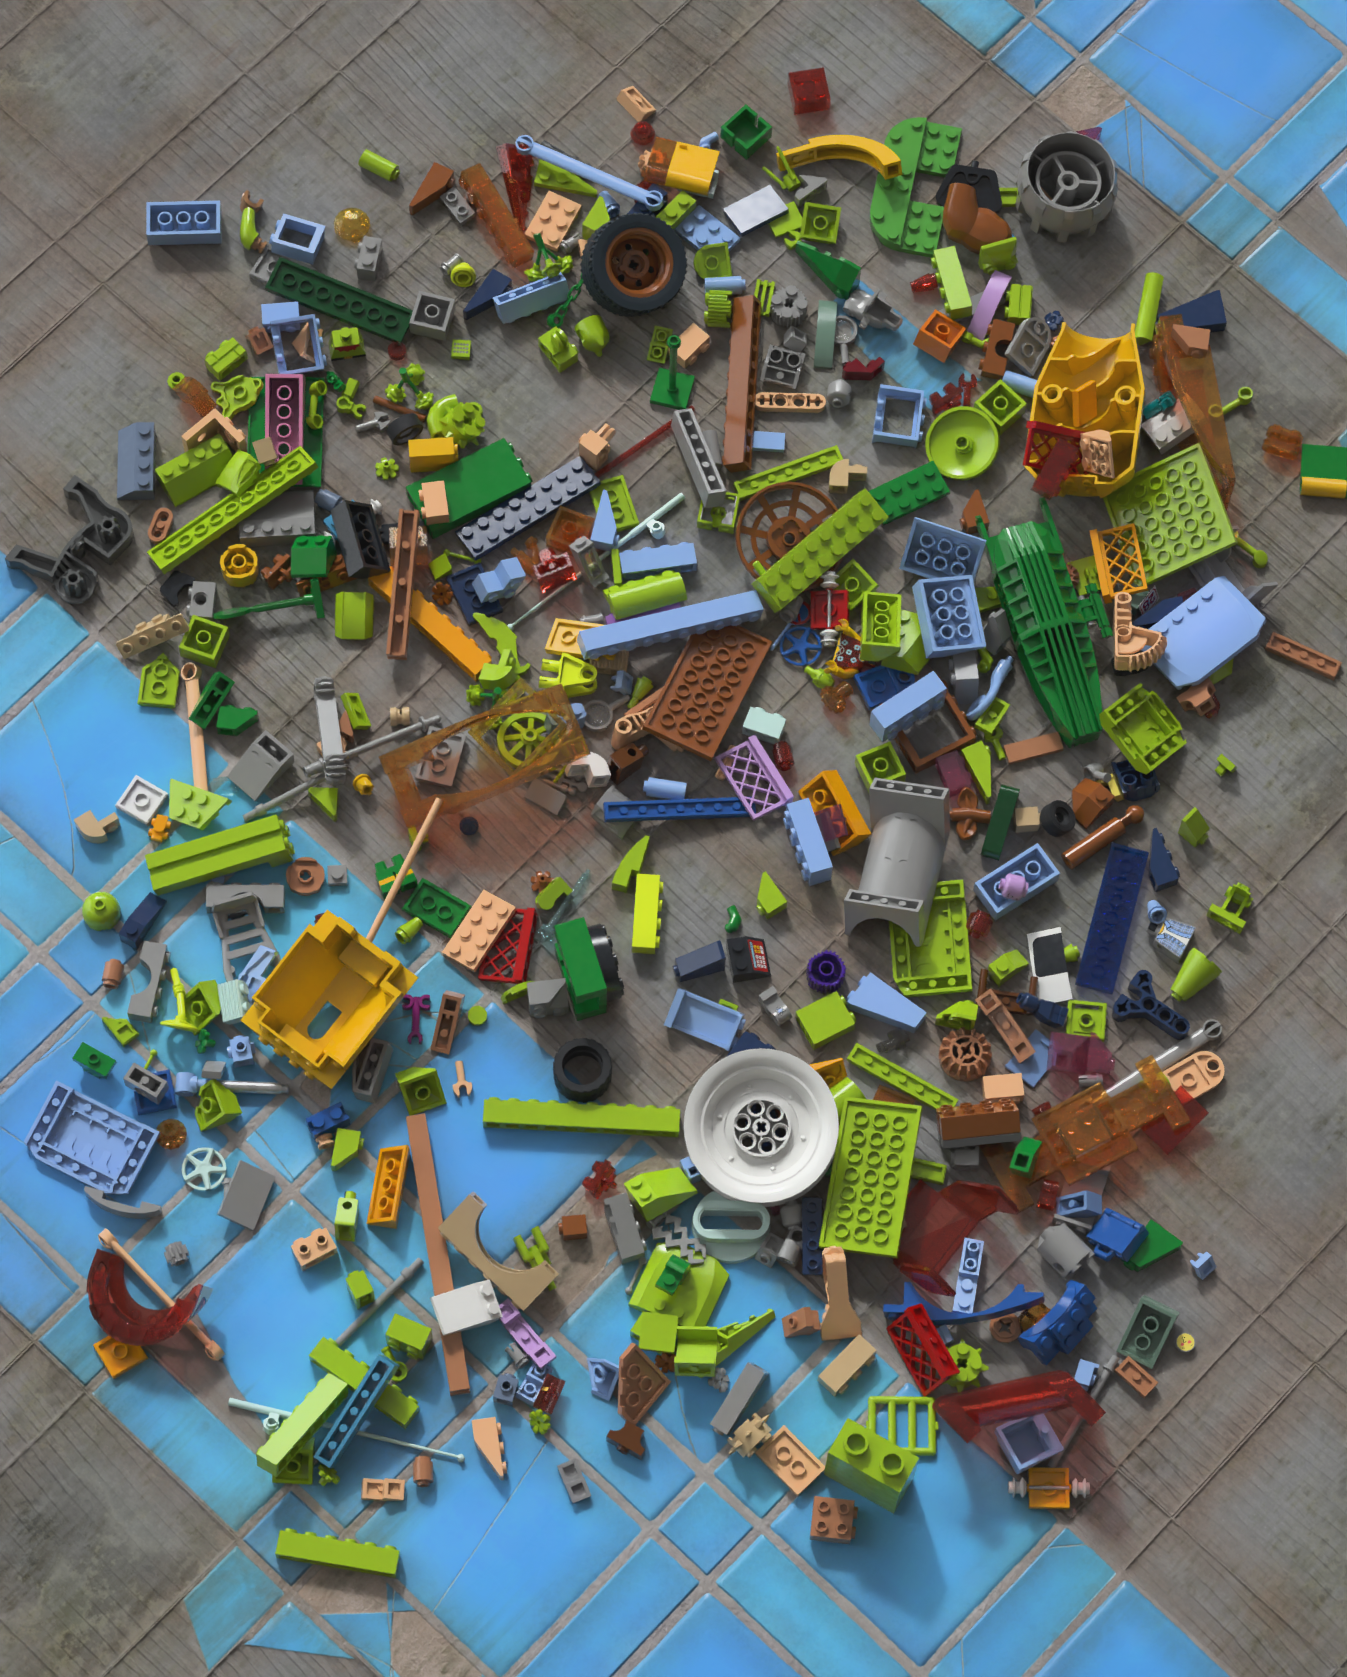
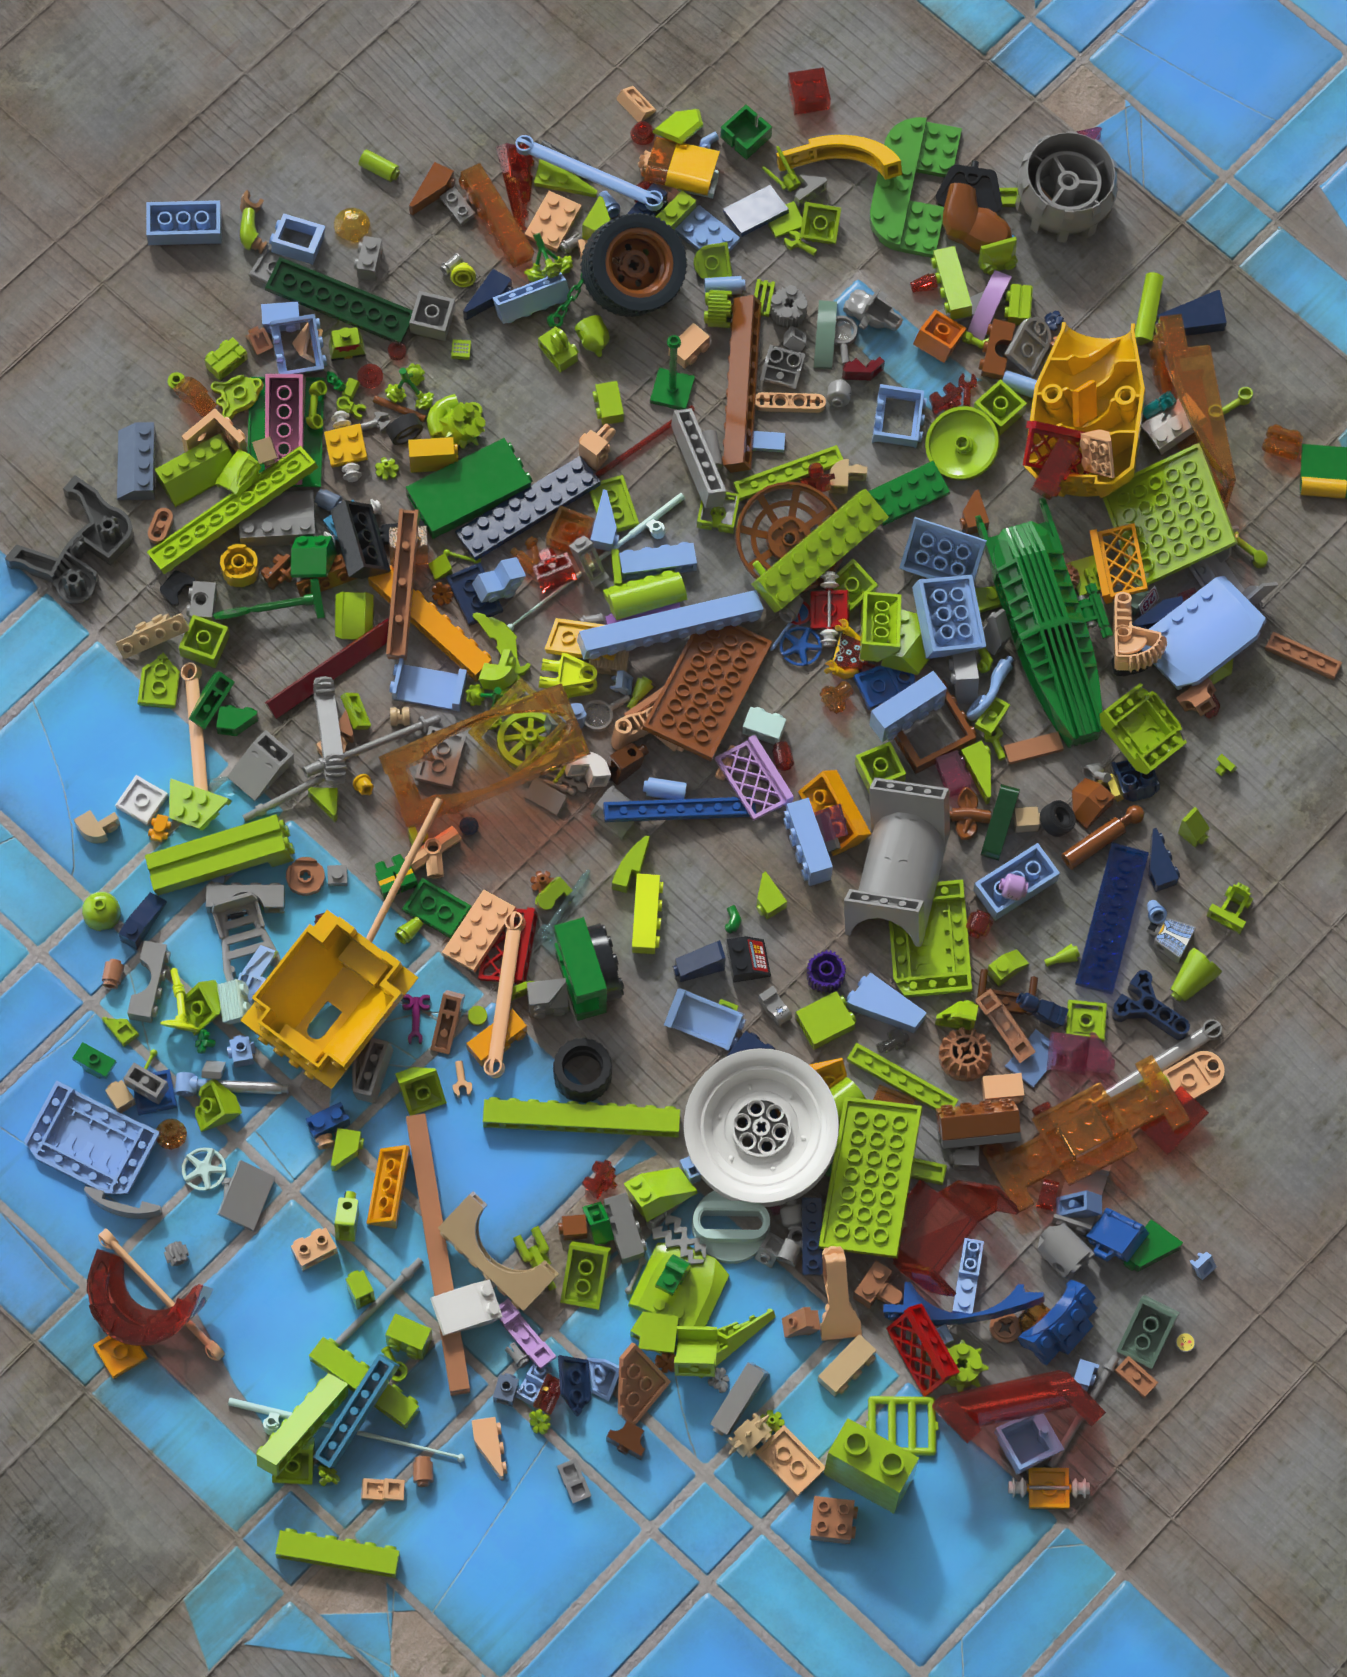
light nougat brick [419,480,449,525] -> none
lime slope [647,326,673,364] -> none
green wedge [795,241,861,300] -> none
lime piece [804,666,836,691] -> none
green slope [1009,1137,1043,1179] -> none
sticker [1027,927,1072,1003] -> none
light grey pin [1079,1072,1103,1088] -> none
nougat slope [1171,324,1210,358] -> none
none -> tan brick [105,1080,136,1113]
none -> dark red tile [265,618,389,719]
none -> yellow plate [324,411,368,482]
none -> clear red piece [357,364,383,388]
none -> light blue panel [389,658,467,712]
none -> light nougat piece [405,826,462,879]
none -> light orange brick [466,1008,527,1067]
none -> light nougat piece [484,911,526,1078]
none -> dark blue tile [558,1355,591,1417]
none -> lime slope [560,1241,611,1310]
none -> green slope [582,1201,614,1245]
none -> lime brick [592,381,624,425]
none -> lime tile [652,109,703,144]
none -> lime plant [760,1410,785,1435]
none -> clear red hips [800,463,835,492]
none -> nougat brick [853,1261,902,1309]

